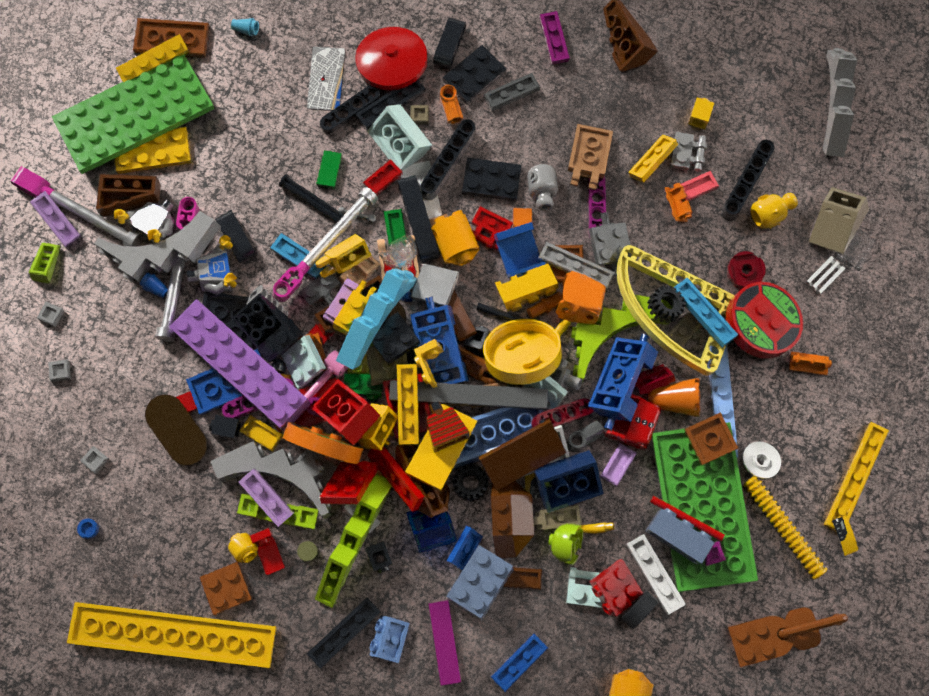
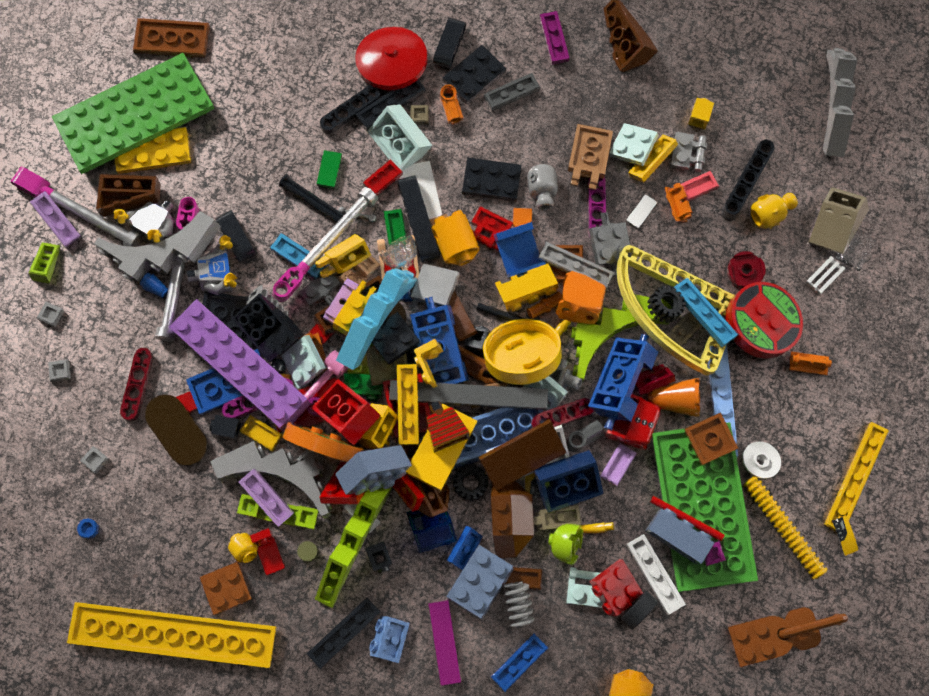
yellow plate [116,34,189,82] -> none
medium azure cone [231,18,259,36] -> none
light grey sticker [307,47,345,110] -> none
black beam [421,119,476,200] -> none
none -> dark red beam [120,348,153,422]
none -> sand blue brick [336,445,412,495]
none -> light grey piece [504,582,535,627]
none -> light aqua plate [609,123,658,166]
none -> white sticker [627,195,657,228]

